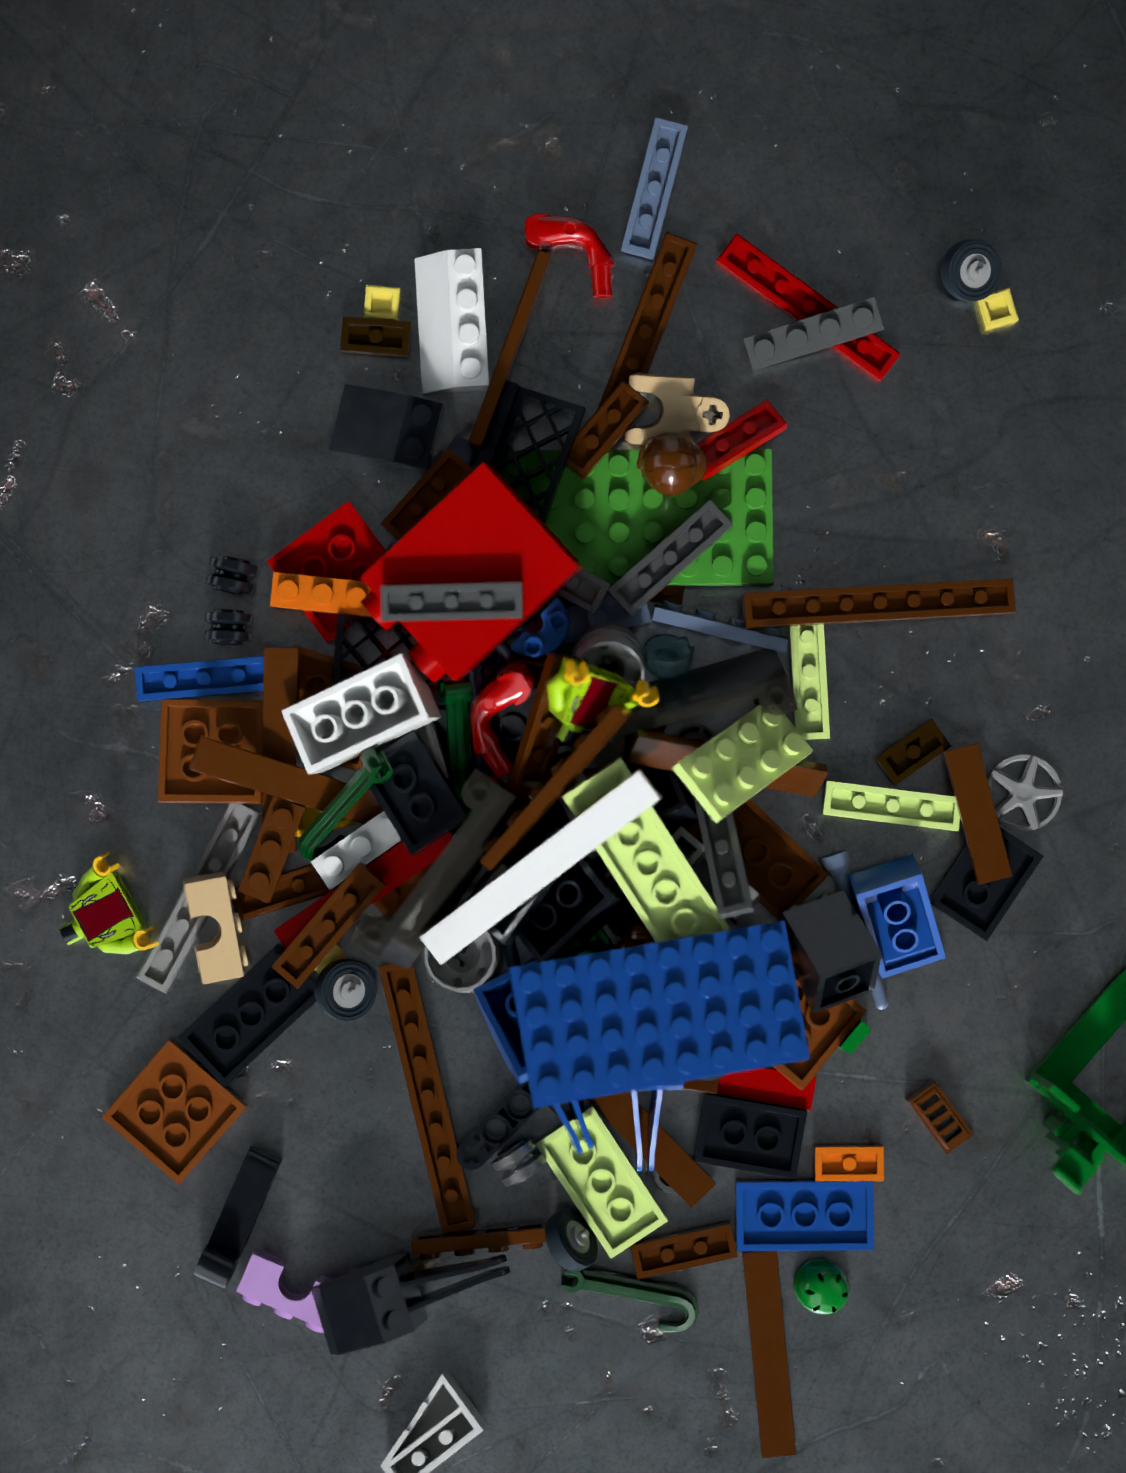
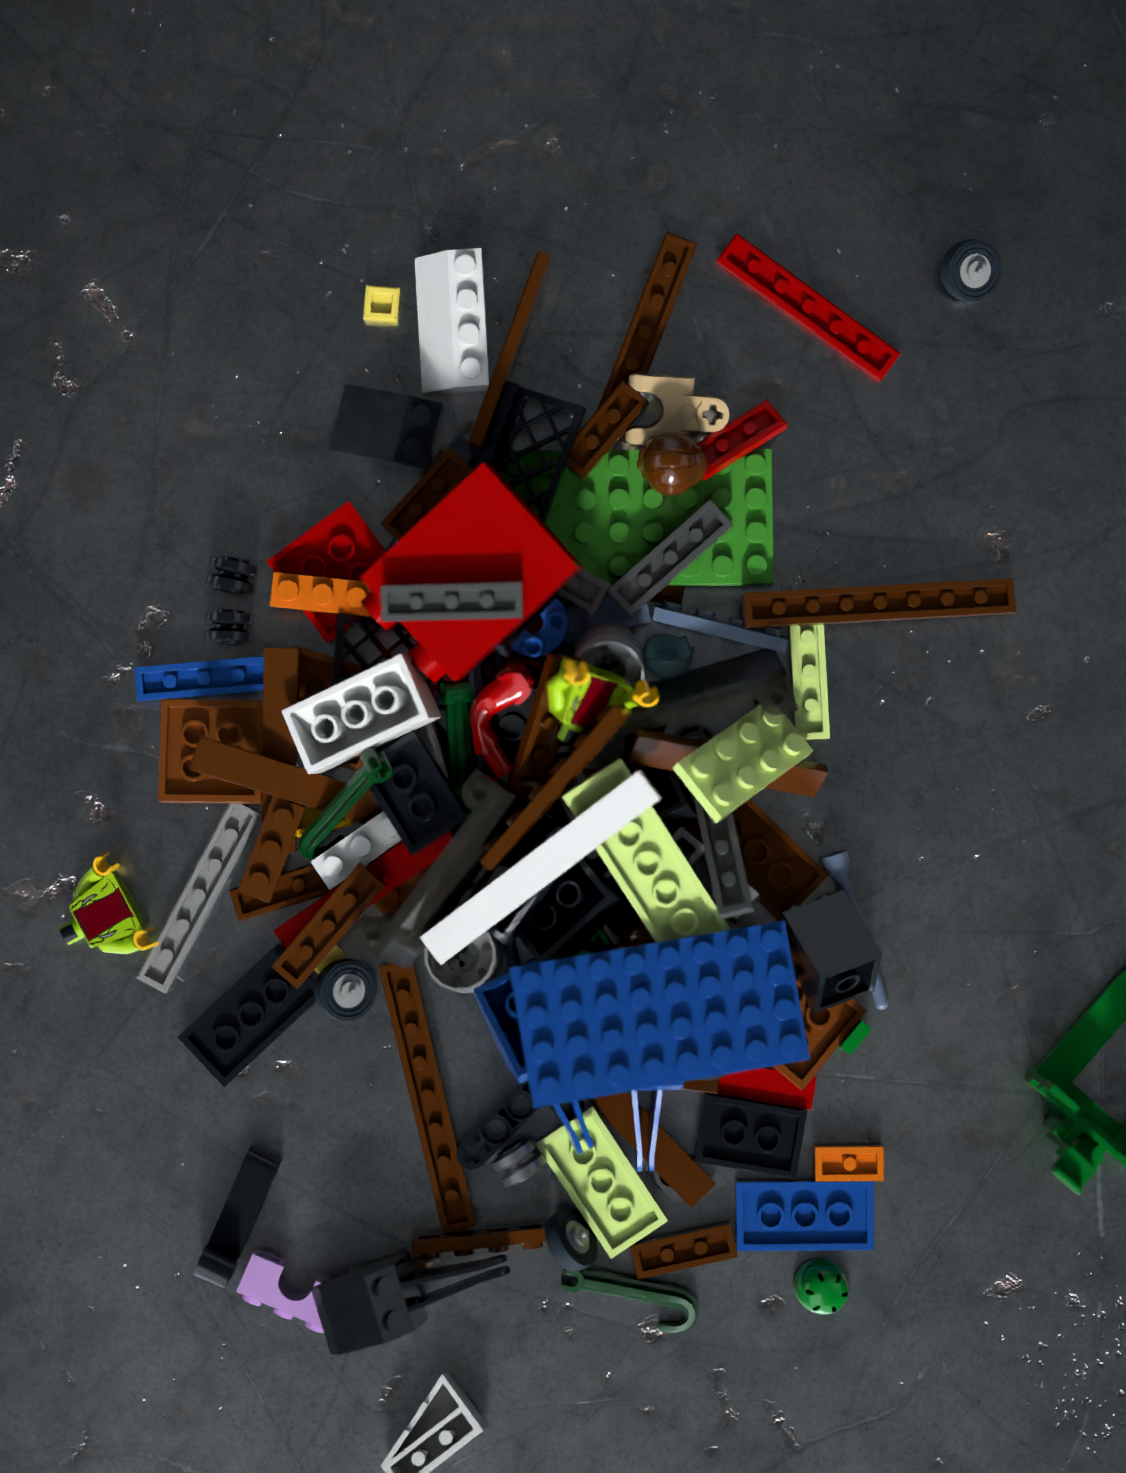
dark orange plate [101,1039,248,1185] -> none
tan arch [182,871,248,985] -> none
dark brown plate [340,316,412,358] -> none
red piece [524,213,615,299] -> none
sand blue plate [621,117,688,260] -> none
reddish brown tile [742,1251,796,1458] -> none
dark grey plate [743,297,885,371] -> none
yellowish green plate [822,781,960,832] -> none
blue slope [848,854,946,979] -> none
dark brown plate [875,718,951,786] -> none
reddish brown slope [905,1079,974,1155] -> none
black plate [930,827,1044,941] -> none
reddish brown tile [943,743,1012,885] -> none
light yellow tile [976,288,1019,332] -> none
light grey wheel [988,755,1063,831] -> none

